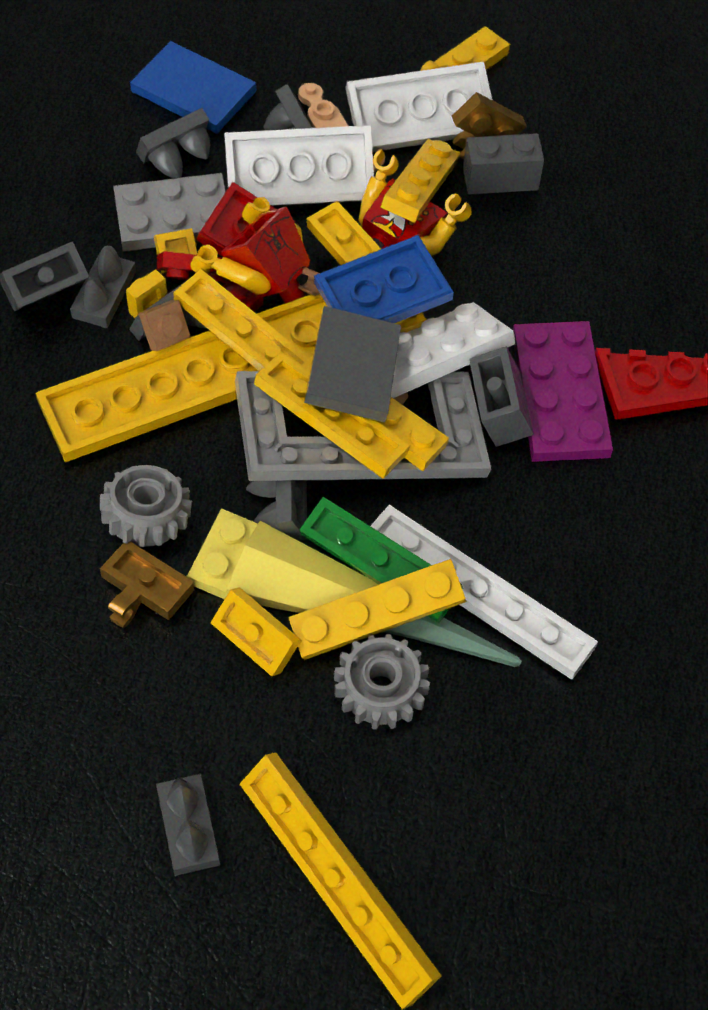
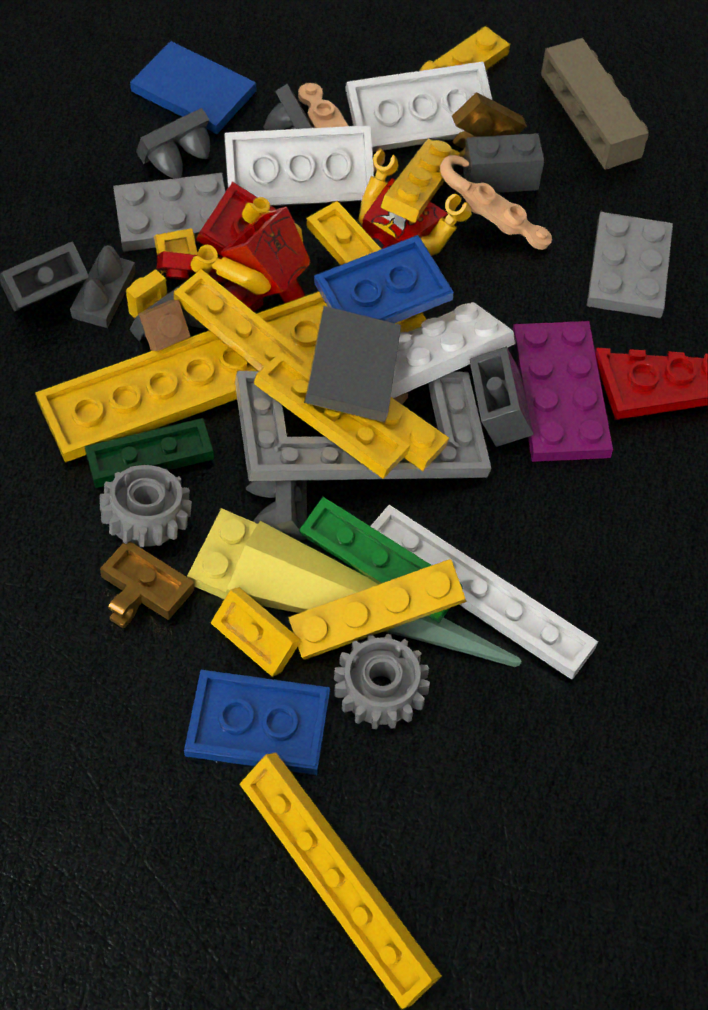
dark grey tile [156,774,220,876] -> none
medium nougat hand [298,267,320,296] -> none
none -> dark green plate [85,418,214,488]
none -> blue tile [184,670,330,775]
none -> light nougat piece [440,155,552,250]
none -> dark tan brick [541,38,648,169]
none -> light grey plate [587,212,673,318]

